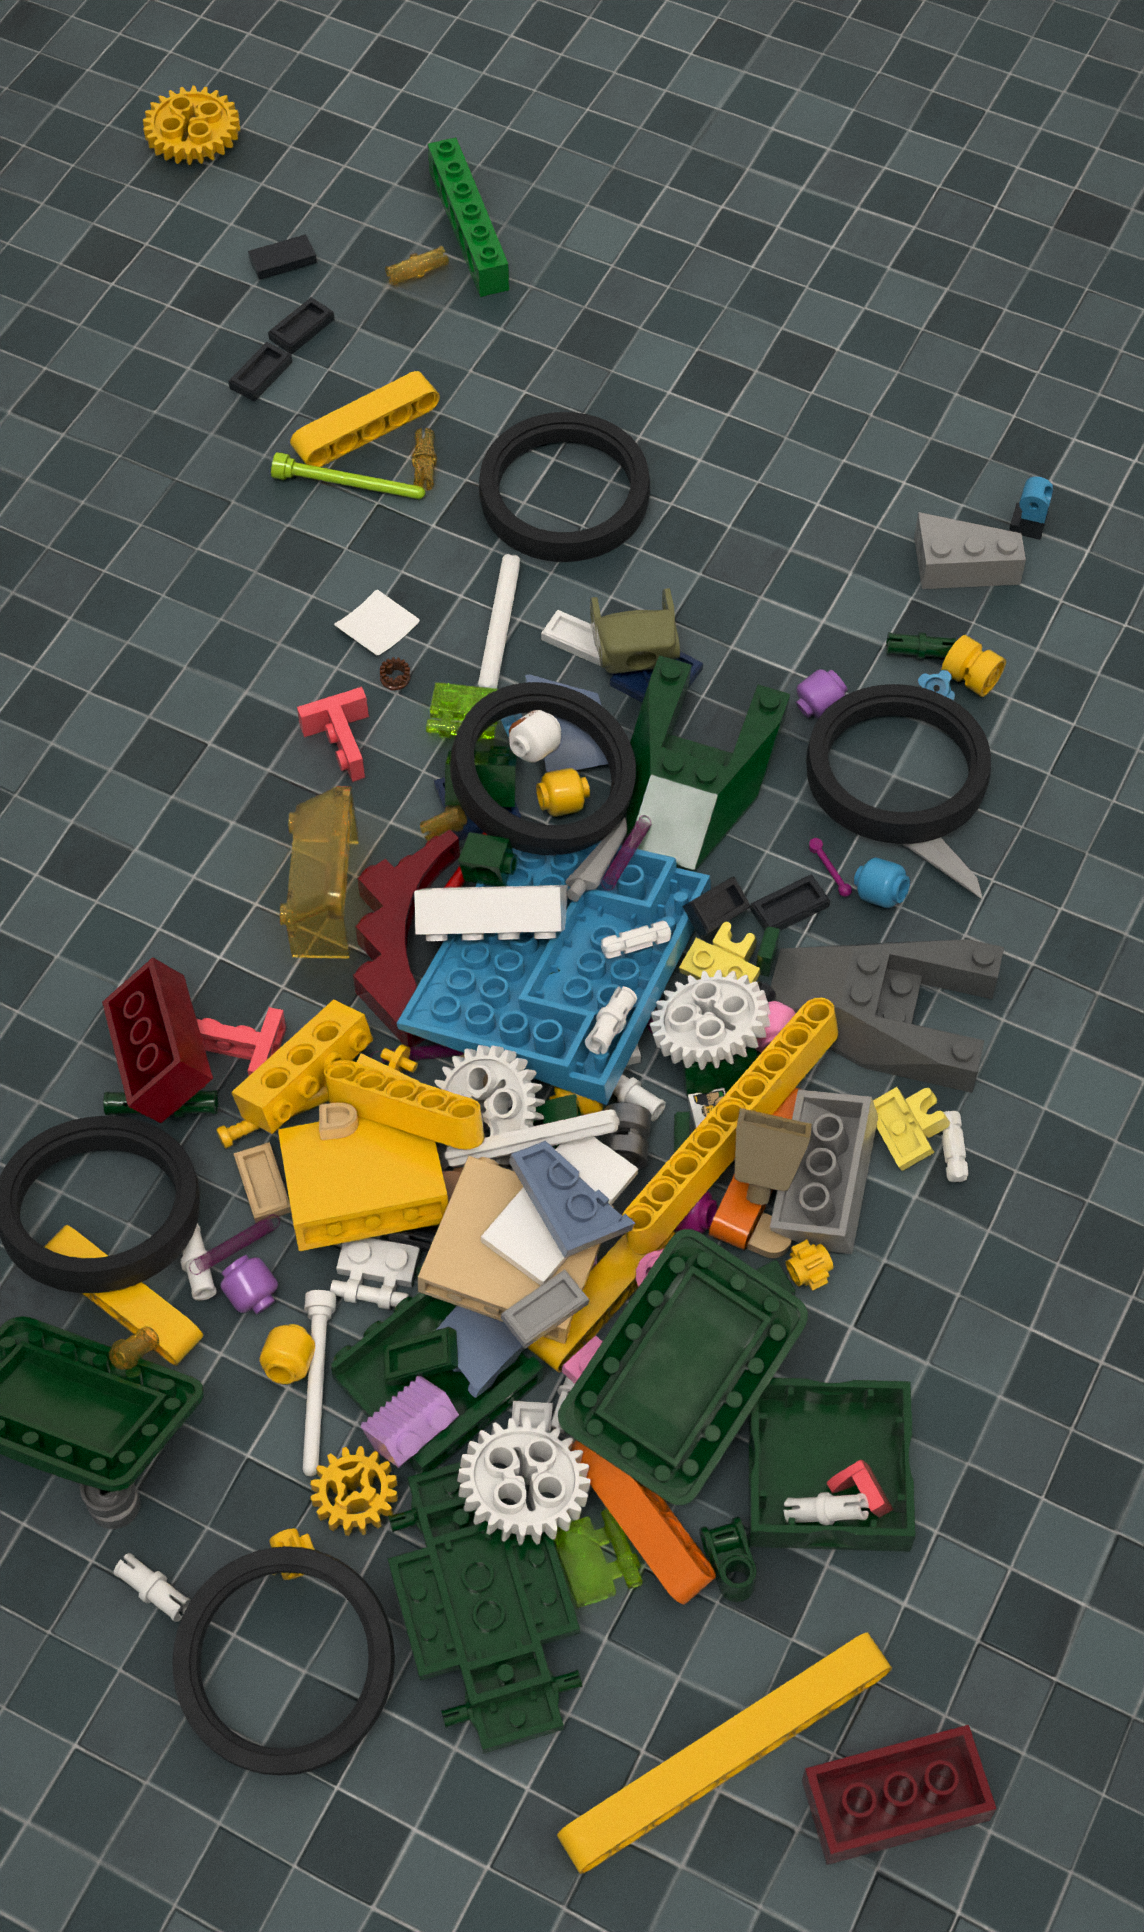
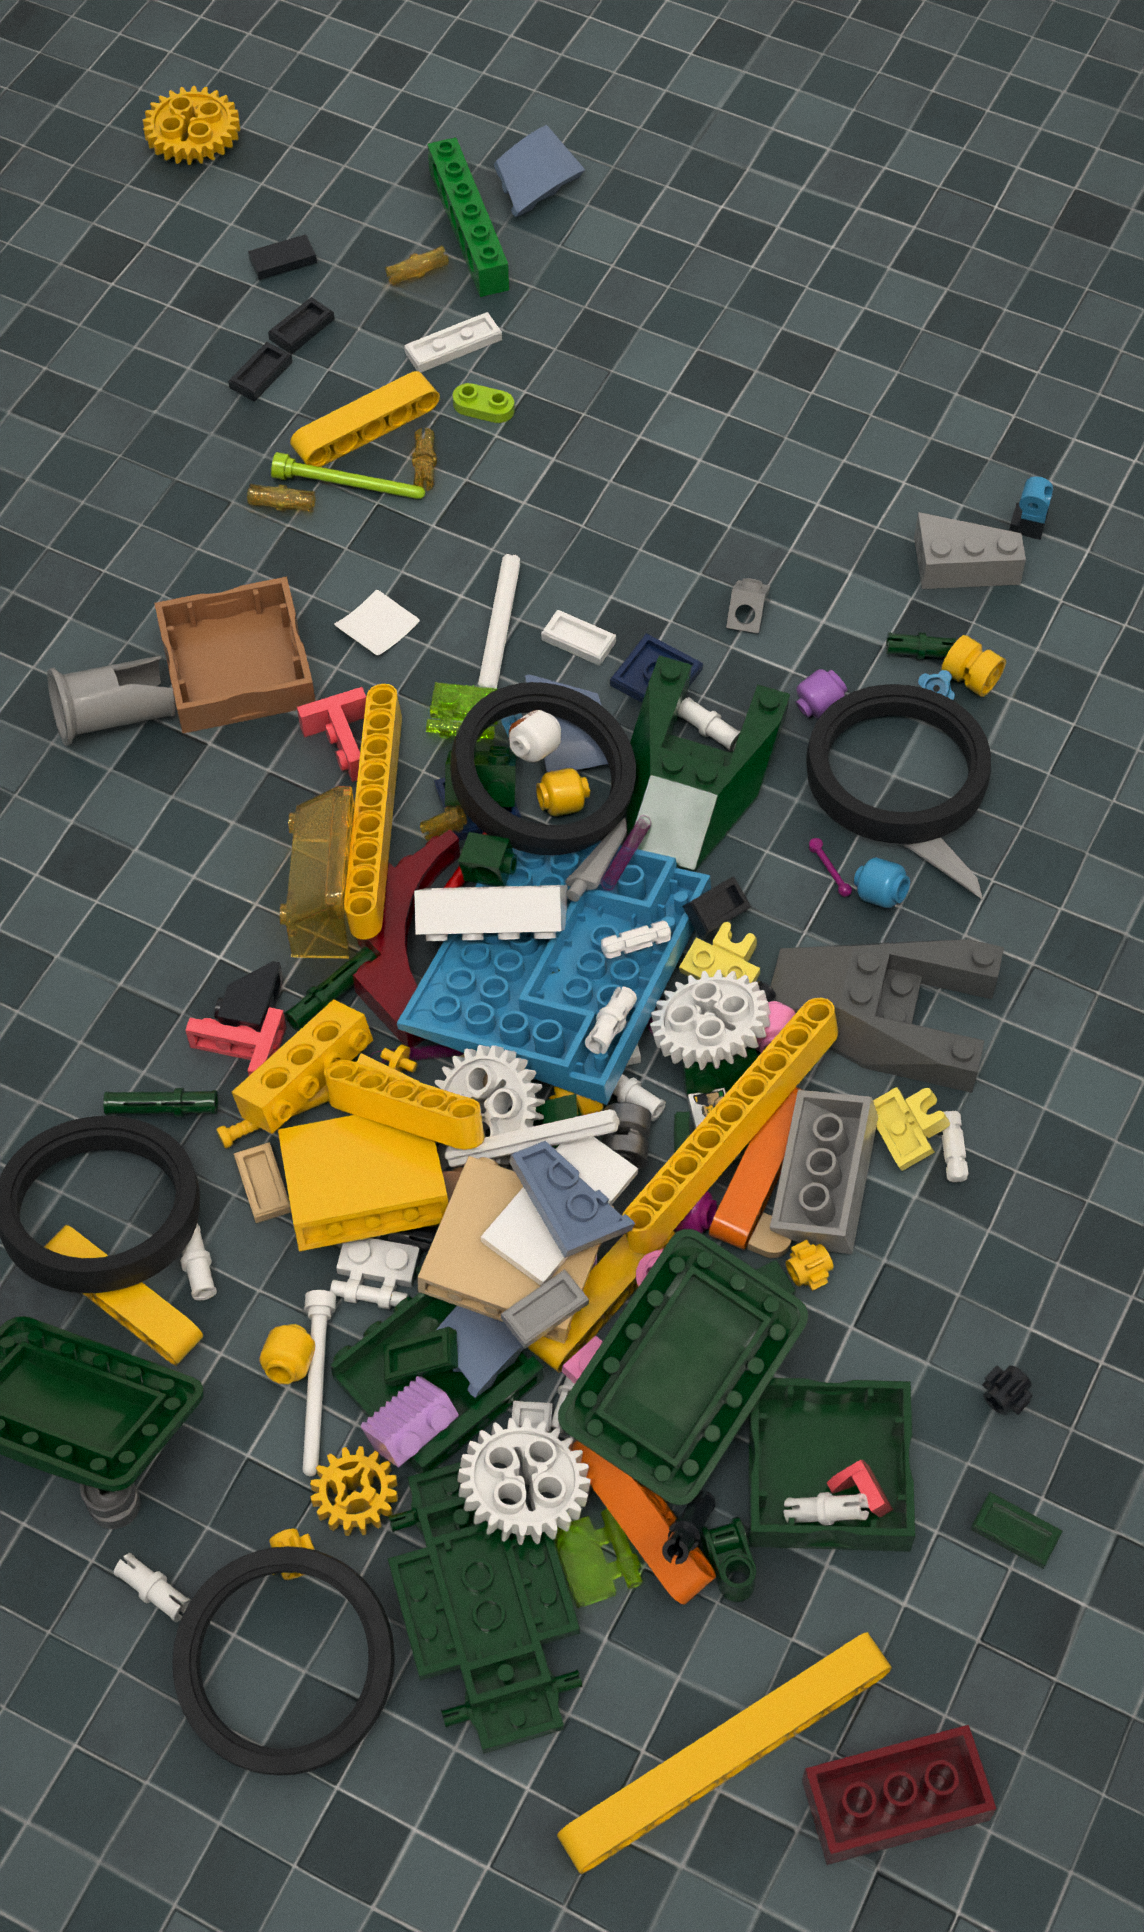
dark red brick [102,957,213,1123] -> none
clear yellow pin [109,1326,159,1370] -> none
magenta piece [189,1214,280,1275] -> none
medium lavender head [220,1255,278,1315] -> none
tan tile [319,1103,359,1140] -> none
reddish brown bush [380,657,410,690] -> none
black tyre [479,412,650,562] -> none
olive piece [590,588,680,674] -> none
dark tan torso [734,1108,812,1205] -> none
black tile [750,874,830,931] -> none
dark green tile [756,926,780,977] -> none
none -> light grey piece [47,656,175,746]
none -> medium nougat tile [154,577,316,734]
none -> black slope [214,961,284,1032]
none -> clear yellow pin [247,484,316,512]
none -> dark green pin [284,946,377,1031]
none -> yellow beam [344,684,402,940]
none -> white tile [404,312,502,372]
none -> lime plate [453,383,515,423]
none -> sand blue slope [494,125,585,217]
none -> black pin [662,1490,715,1565]
none -> white pin [678,697,741,751]
none -> light grey bracket [726,578,770,633]
none -> dark green tile [970,1492,1063,1569]
none -> black gear [982,1366,1033,1415]

